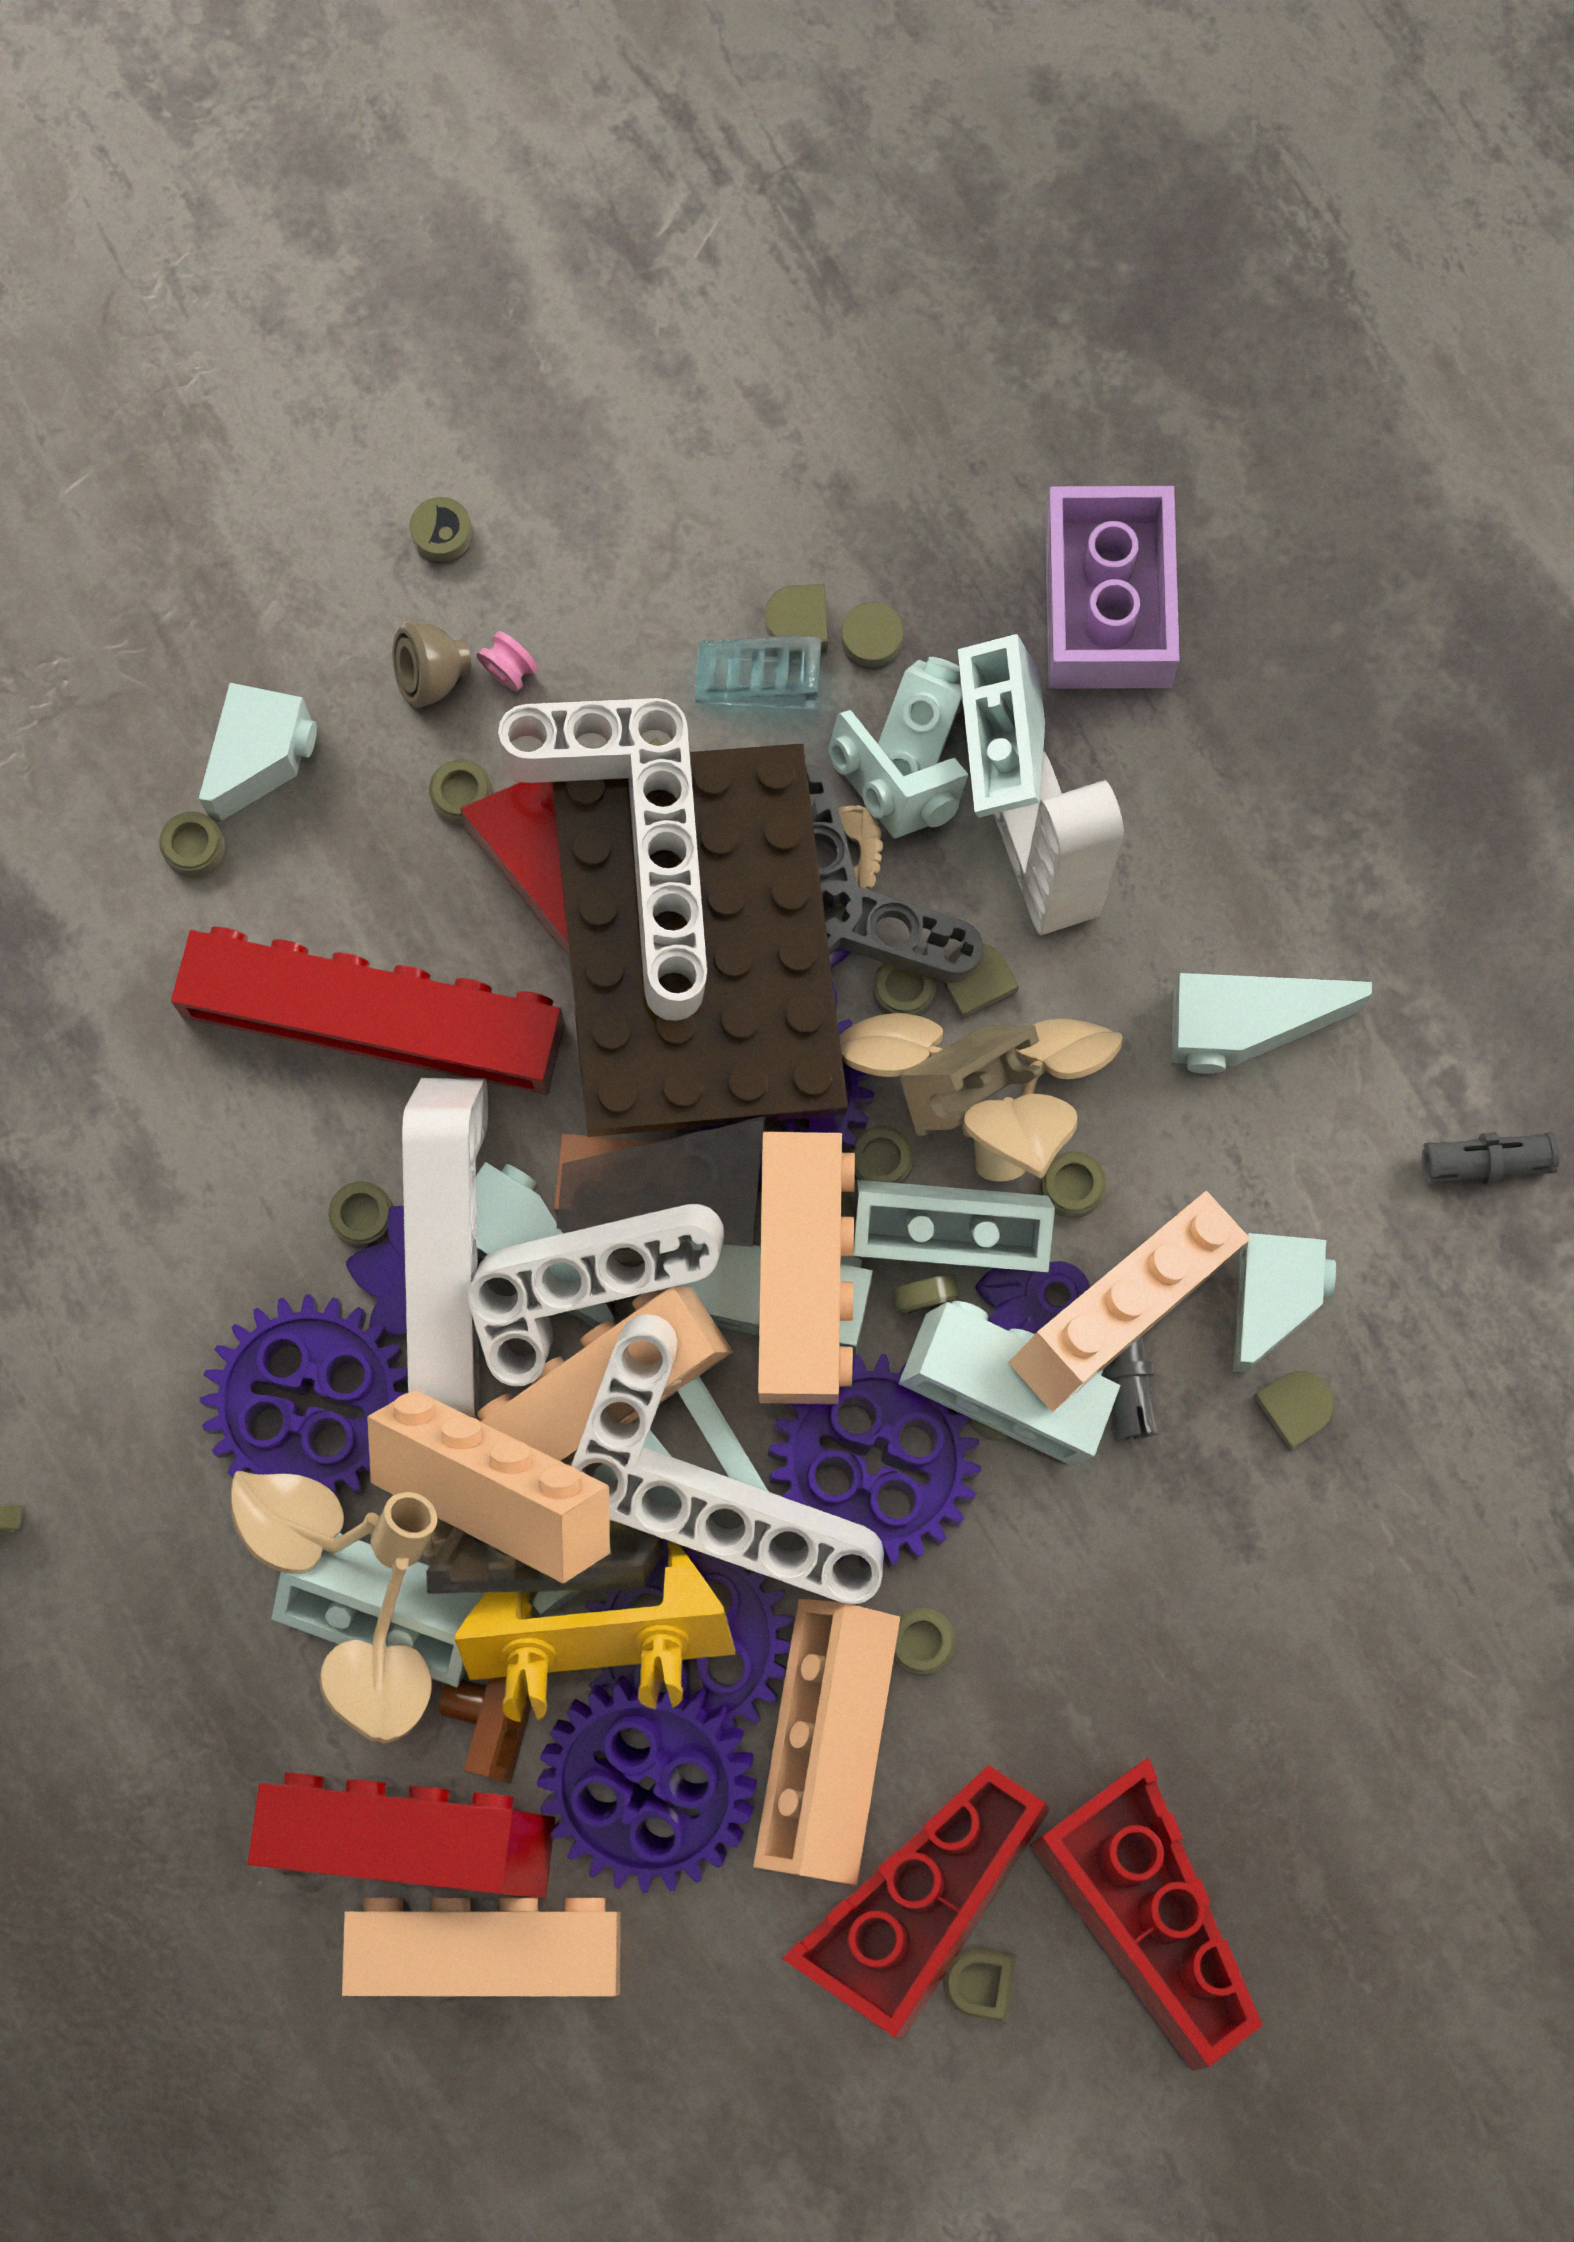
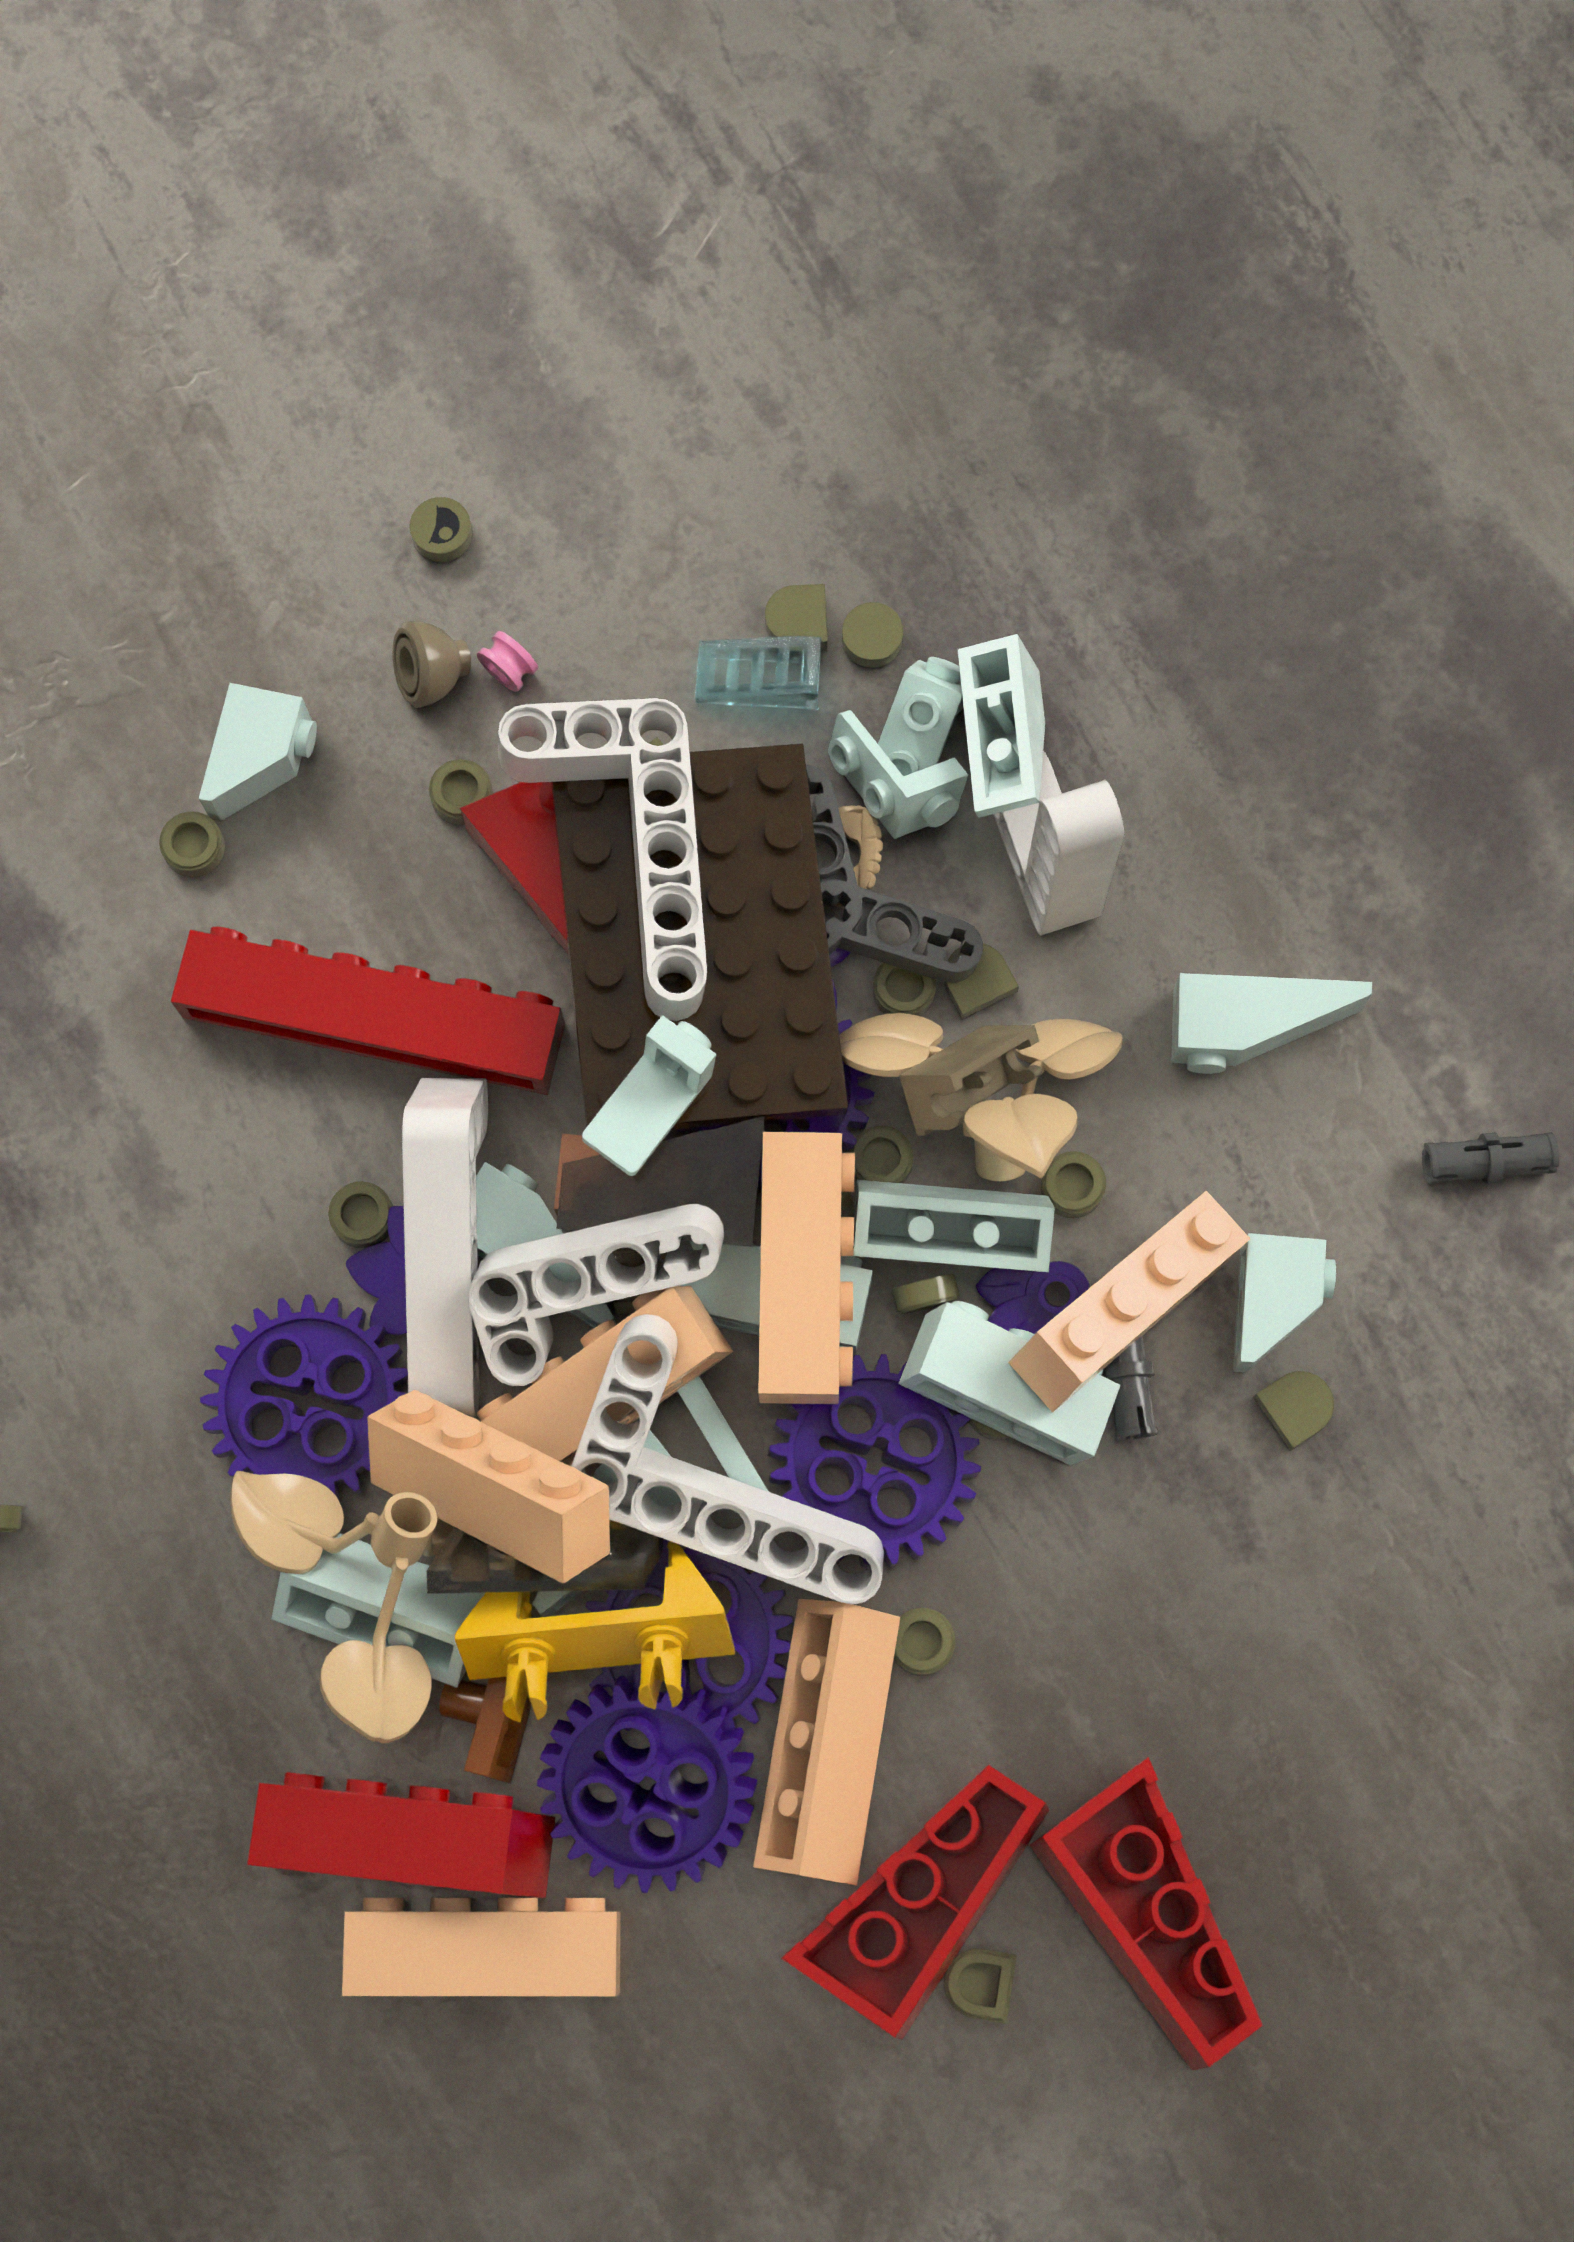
lavender brick [1045,486,1180,689] -> none
none -> light aqua bracket [582,1015,716,1176]

